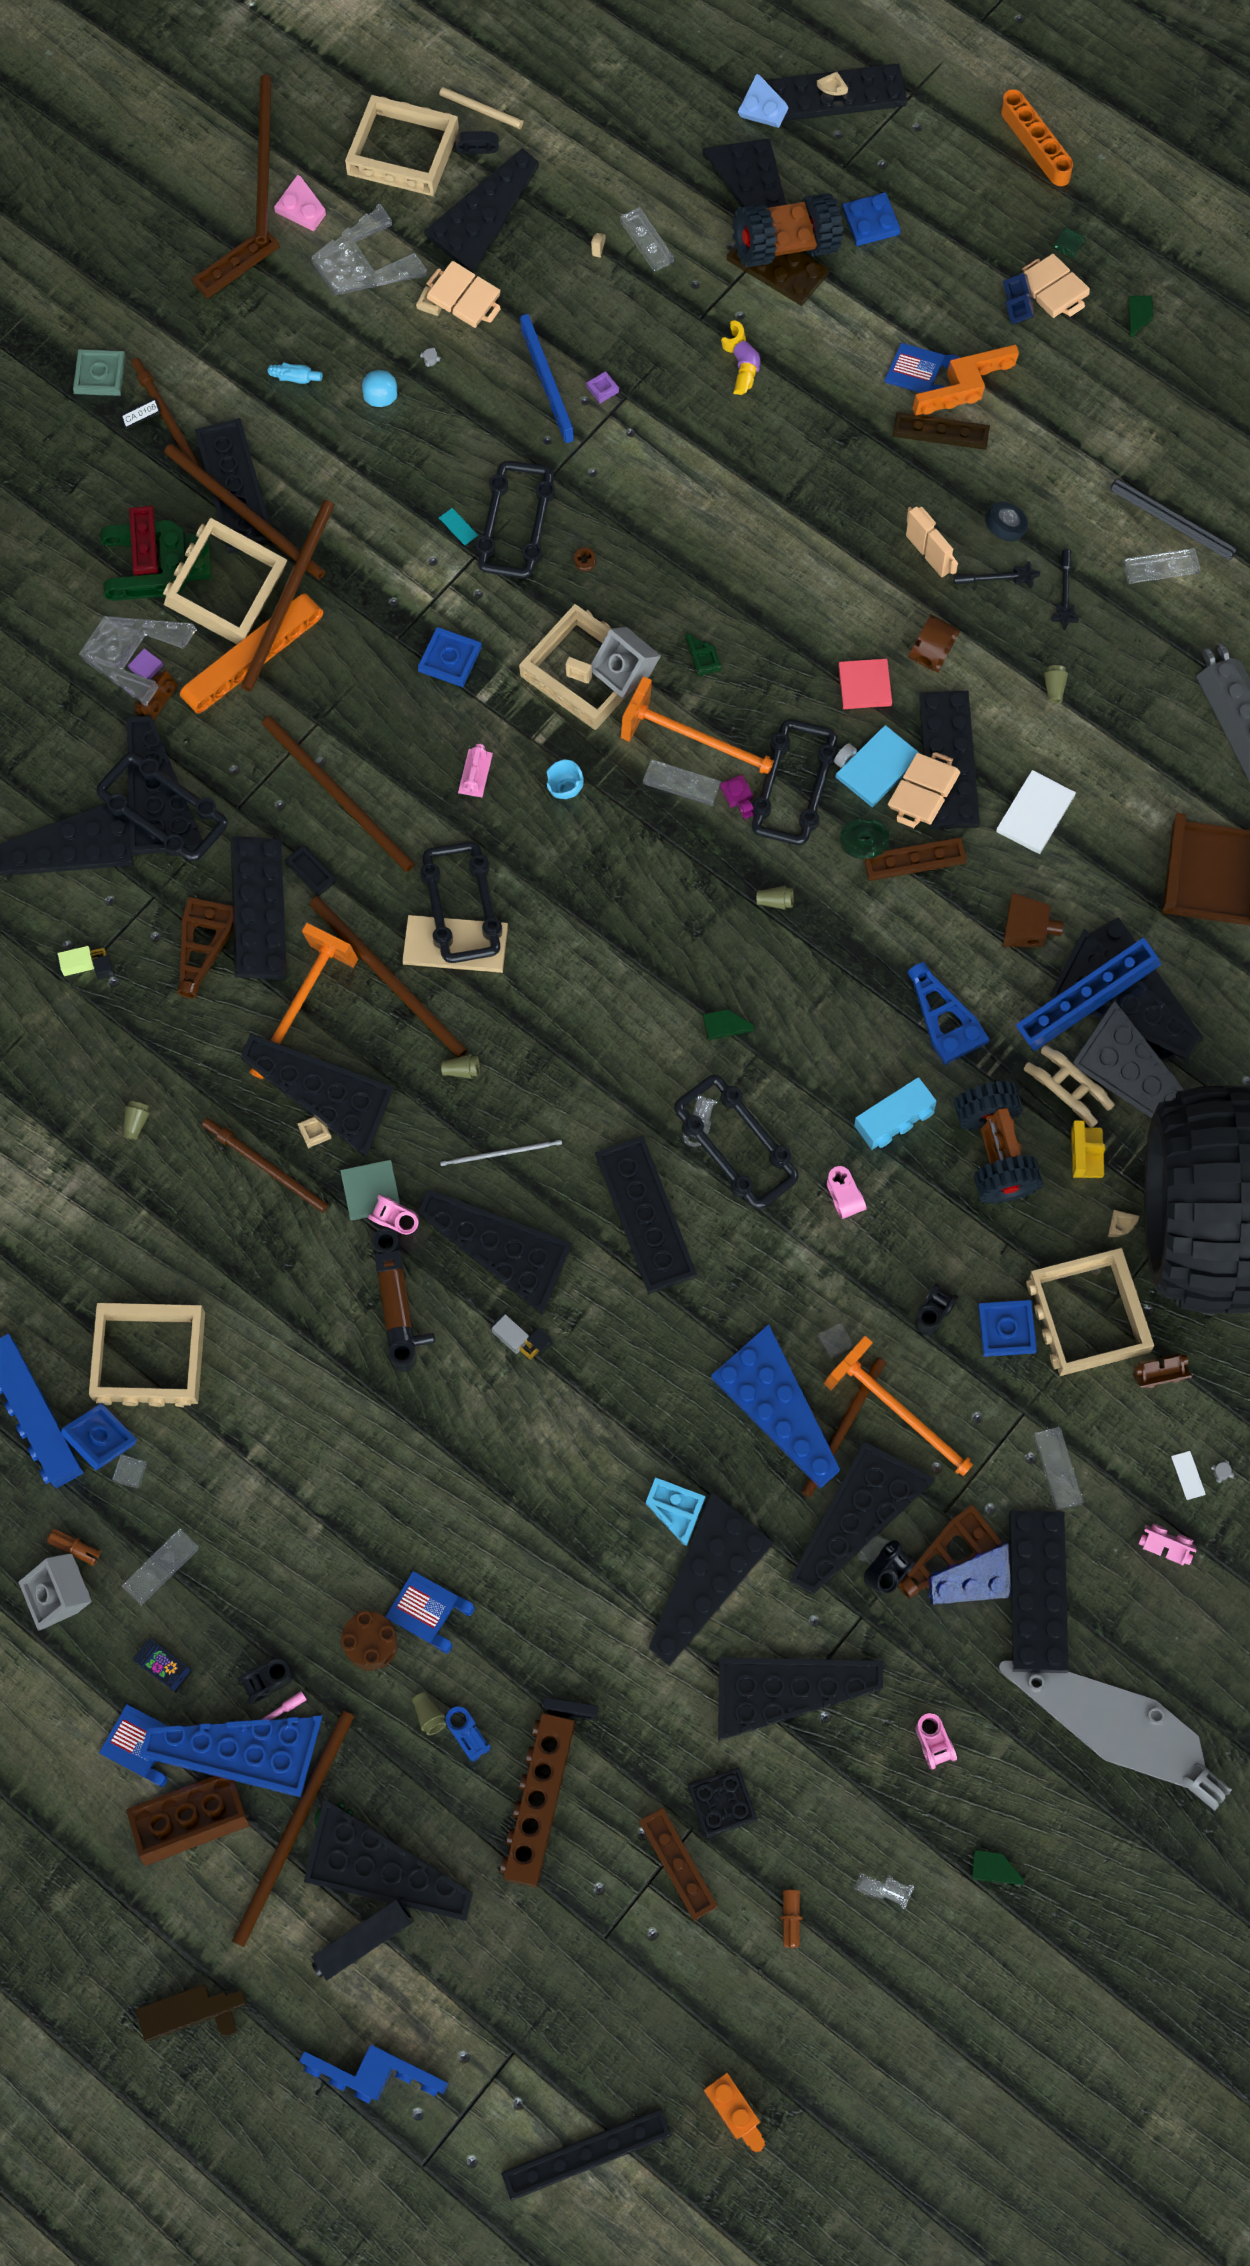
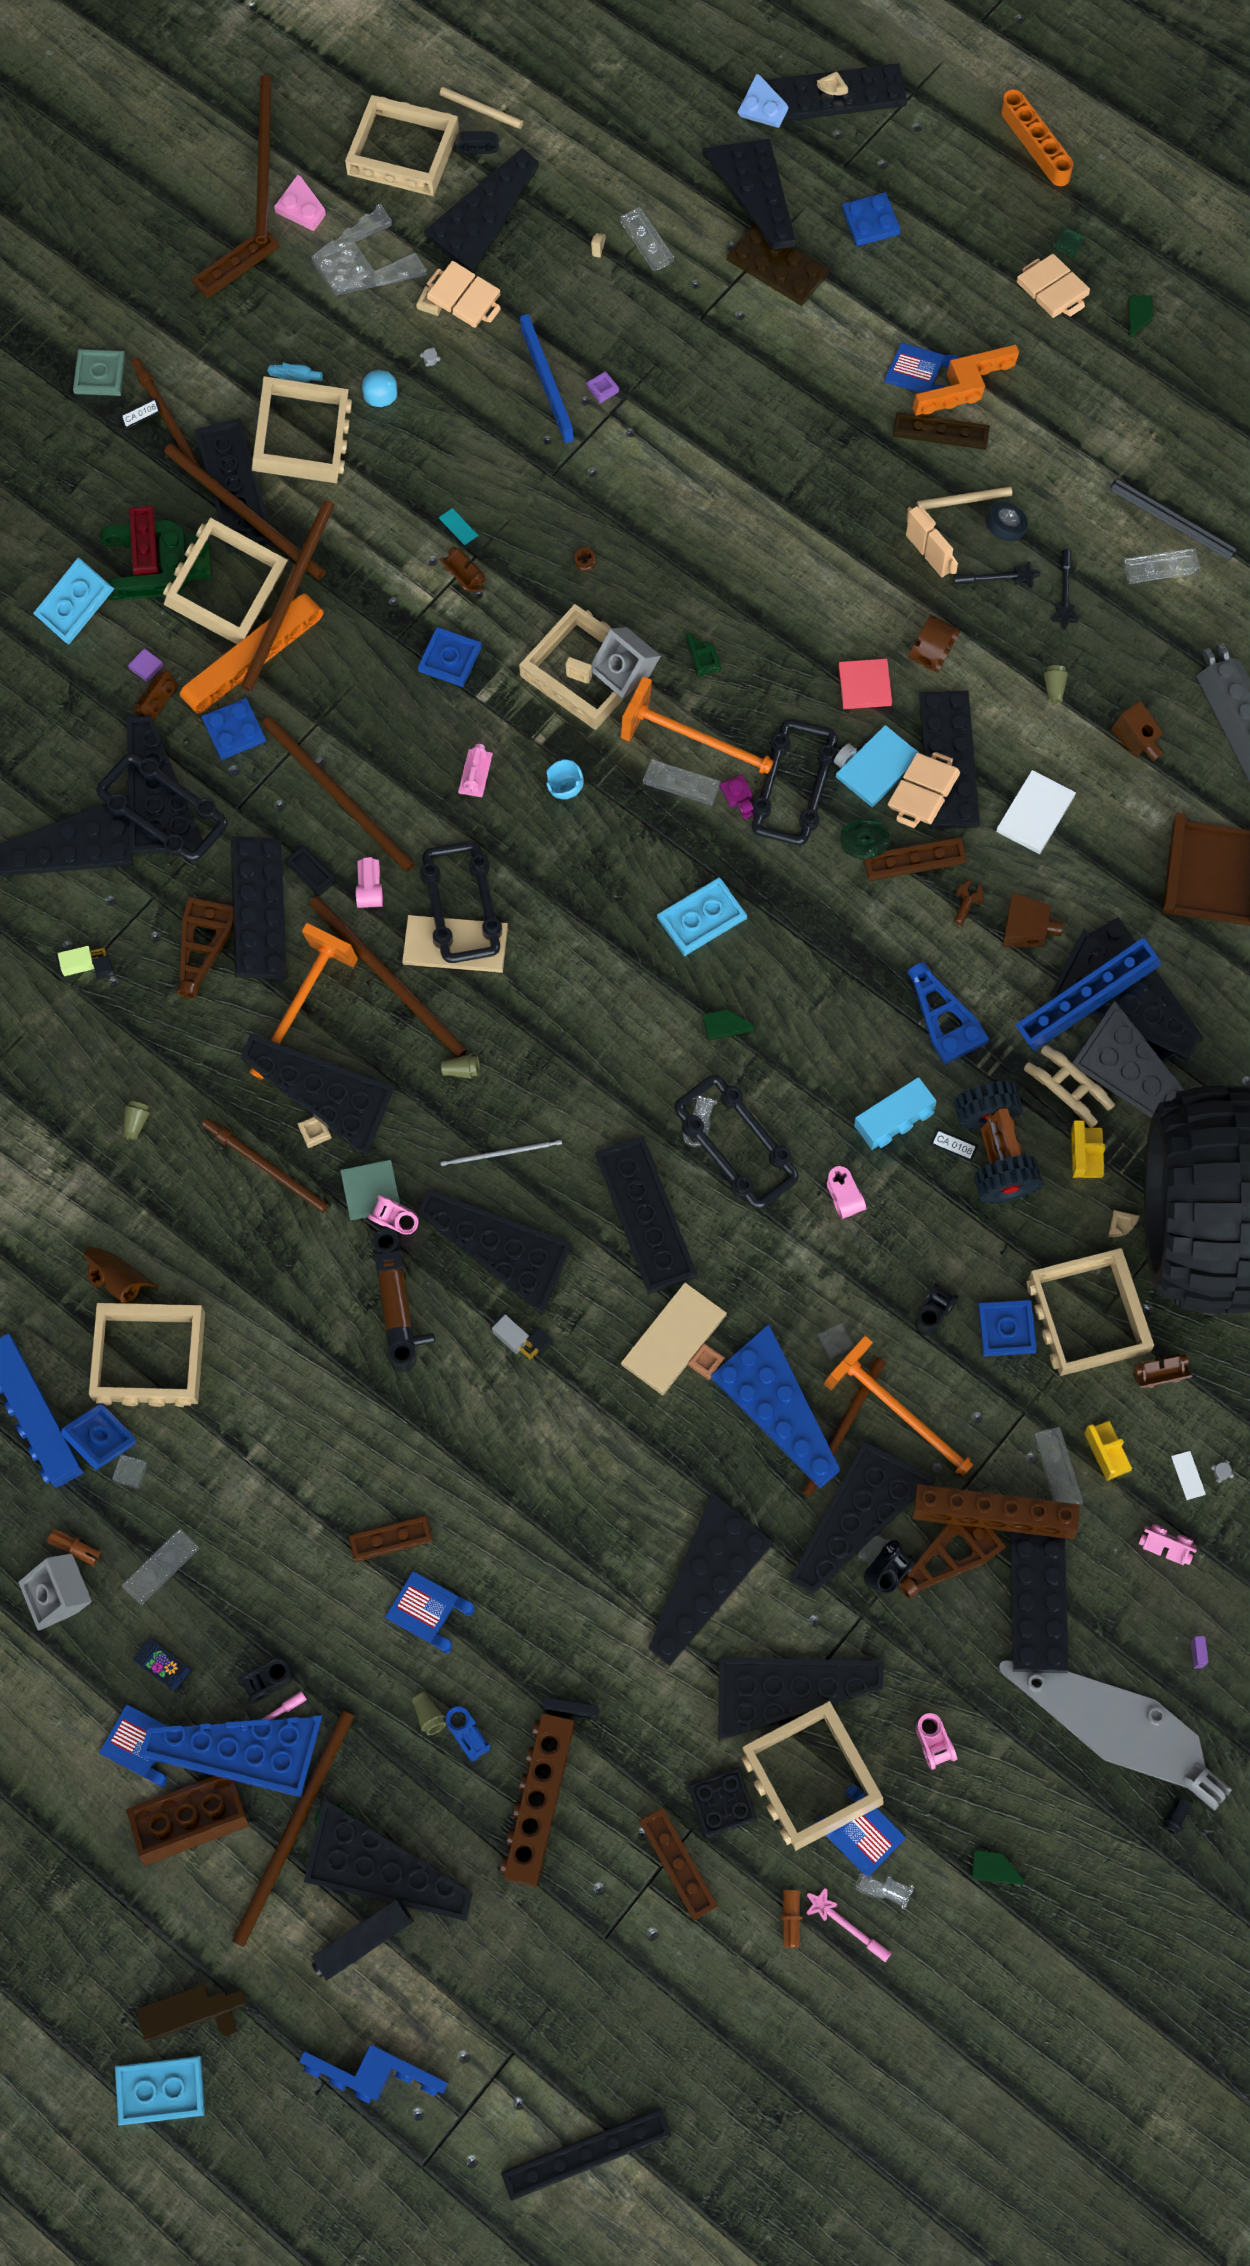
clear wing [79,616,196,706] -> none
reddish brown brick [341,1611,398,1671] -> none
black bar [476,461,555,578] -> none
medium azure wing [646,1477,705,1546] -> none
orange hinge [704,2073,765,2153] -> none
yellow piece [721,320,760,395] -> none
black plate [732,193,843,267] -> none
olive cone [756,885,794,910] -> none
clear blue wing [928,1542,1011,1604] -> none
dark blue slope [1003,273,1034,325] -> none
none -> medium azure tile [33,557,114,644]
none -> reddish brown panel [83,1246,158,1304]
none -> medium azure tile [115,2056,205,2126]
none -> blue plate [201,698,266,760]
none -> tan window [252,376,352,483]
none -> reddish brown tile [348,1515,433,1563]
none -> bright pink piece [356,857,383,908]
none -> reddish brown hinge [439,546,486,592]
none -> tan tile [621,1283,727,1396]
none -> medium azure tile [657,877,747,956]
none -> nougat tile [688,1343,725,1380]
none -> tan window [741,1701,884,1851]
none -> bright pink piece [807,1888,892,1962]
none -> blue flag [814,1784,906,1878]
none -> reddish brown brick [912,1484,1080,1539]
none -> tan bar [917,486,1012,510]
none -> sticker [930,1128,979,1162]
none -> reddish brown bar [954,880,983,925]
none -> yellow panel [1084,1421,1132,1481]
none -> reddish brown torso [1110,701,1164,762]
none -> black pin [1162,1797,1192,1835]
none -> medium lavender tile [1190,1636,1209,1669]

